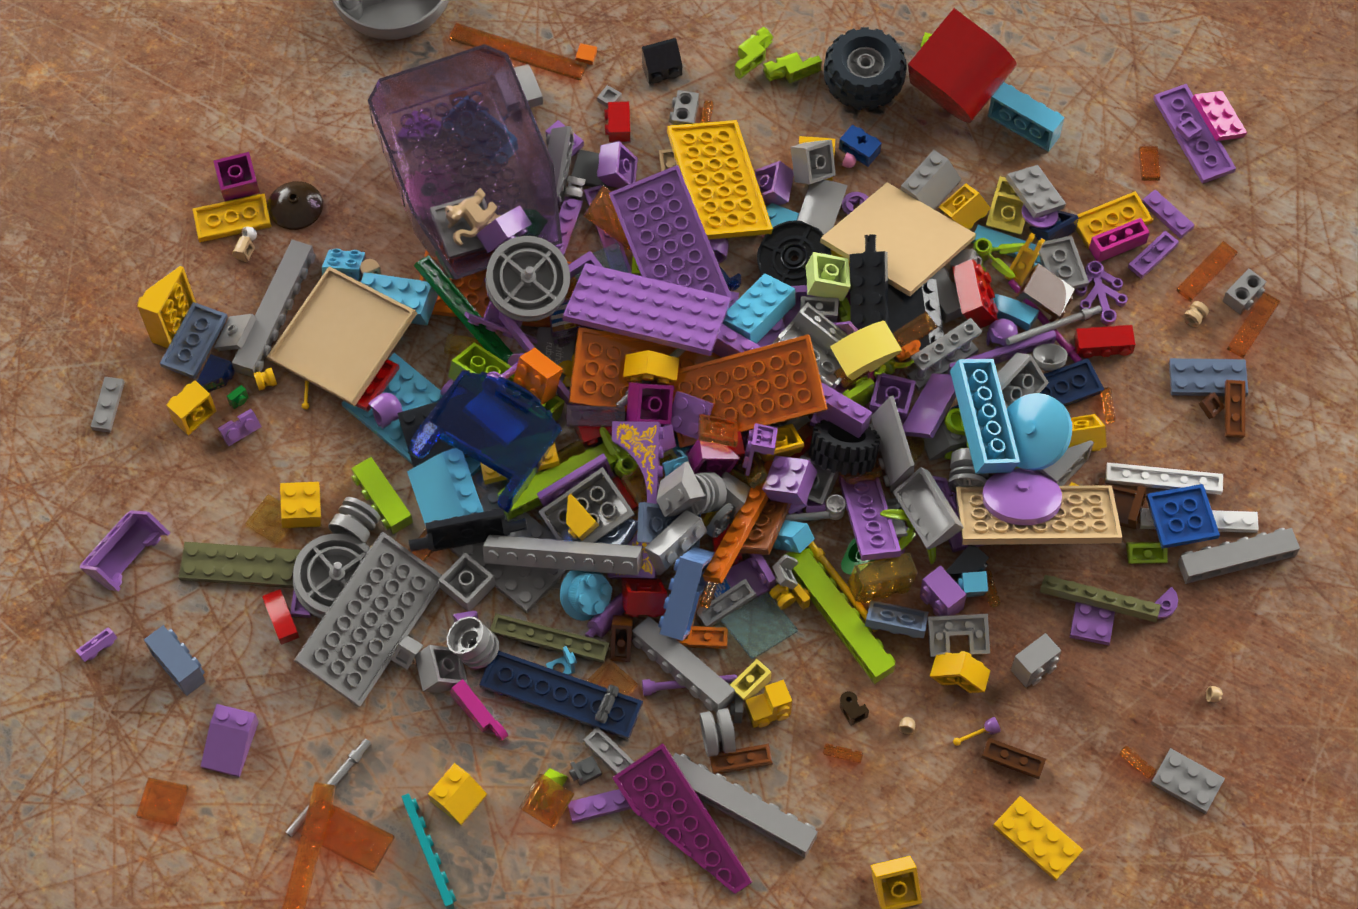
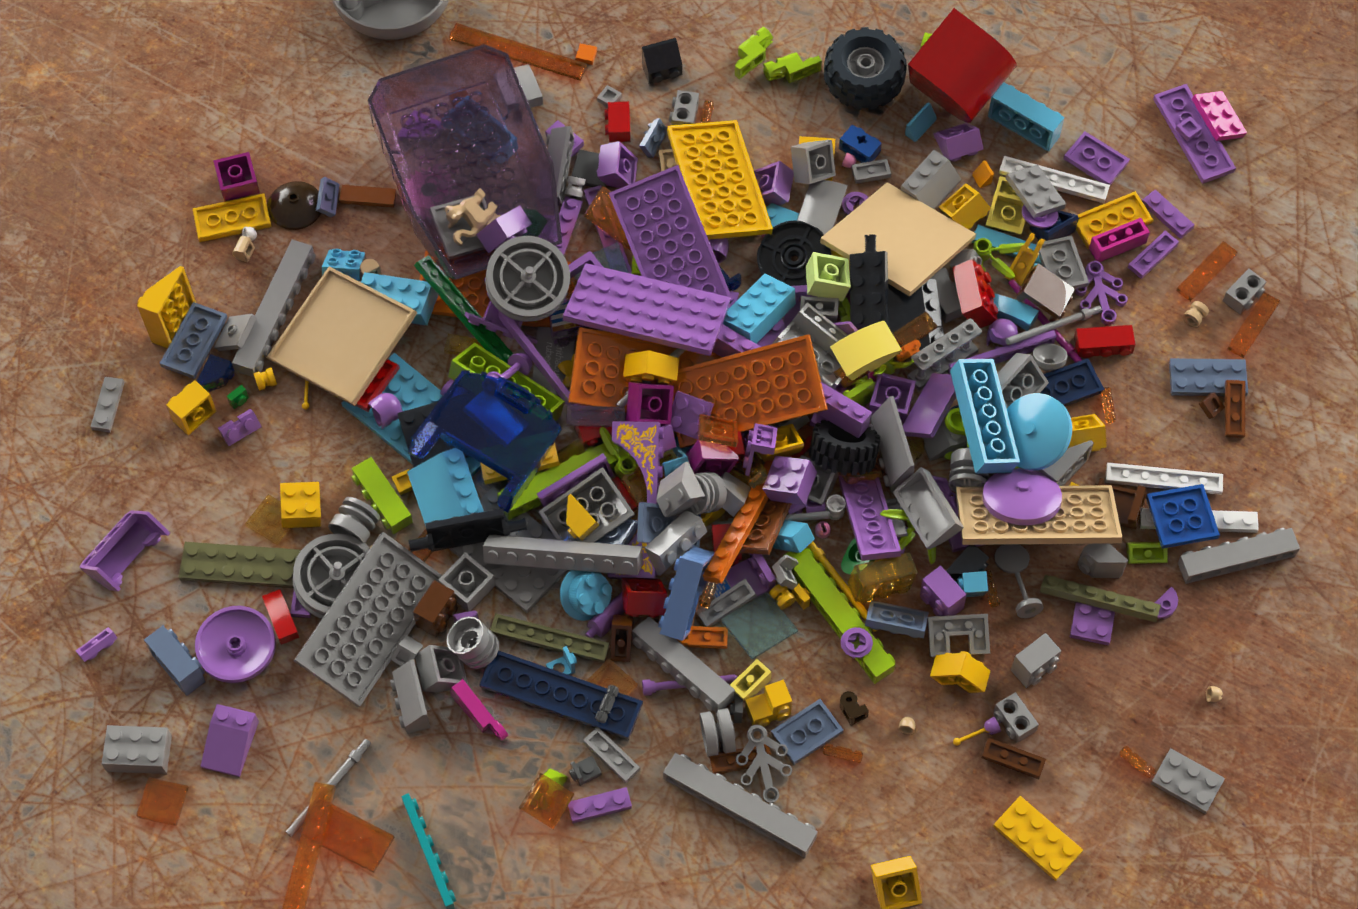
yellow slope [428,763,487,825] -> none
orange brick [513,347,563,406] -> none
magenta wing [612,743,753,894] -> none
dark grey tile [706,503,737,538] -> none
clear orange tile [1139,146,1161,181] -> none
none -> light grey brick [102,725,172,774]
none -> medium lavender dish [195,606,276,683]
none -> sand blue plate [316,177,340,217]
none -> dark orange tile [339,185,397,208]
none -> light grey slope [390,659,430,734]
none -> yellow plate [391,469,413,495]
none -> reddish brown brick [413,580,458,638]
none -> sand blue plate [639,118,667,158]
none -> light grey plant [736,725,792,803]
none -> sand blue plate [771,699,844,765]
none -> bright pink hinge [815,521,831,538]
none -> medium lavender gear [841,627,873,659]
none -> light grey plate [851,159,891,184]
none -> medium azure slope [905,102,937,142]
none -> medium lavender slope [933,123,983,161]
none -> light orange slope [972,160,994,188]
none -> light grey piece [994,544,1044,618]
none -> light grey brick [994,692,1039,743]
none -> white plate [999,156,1110,203]
none -> medium lavender plate [1064,131,1130,185]
none -> light grey slope [1077,543,1128,578]

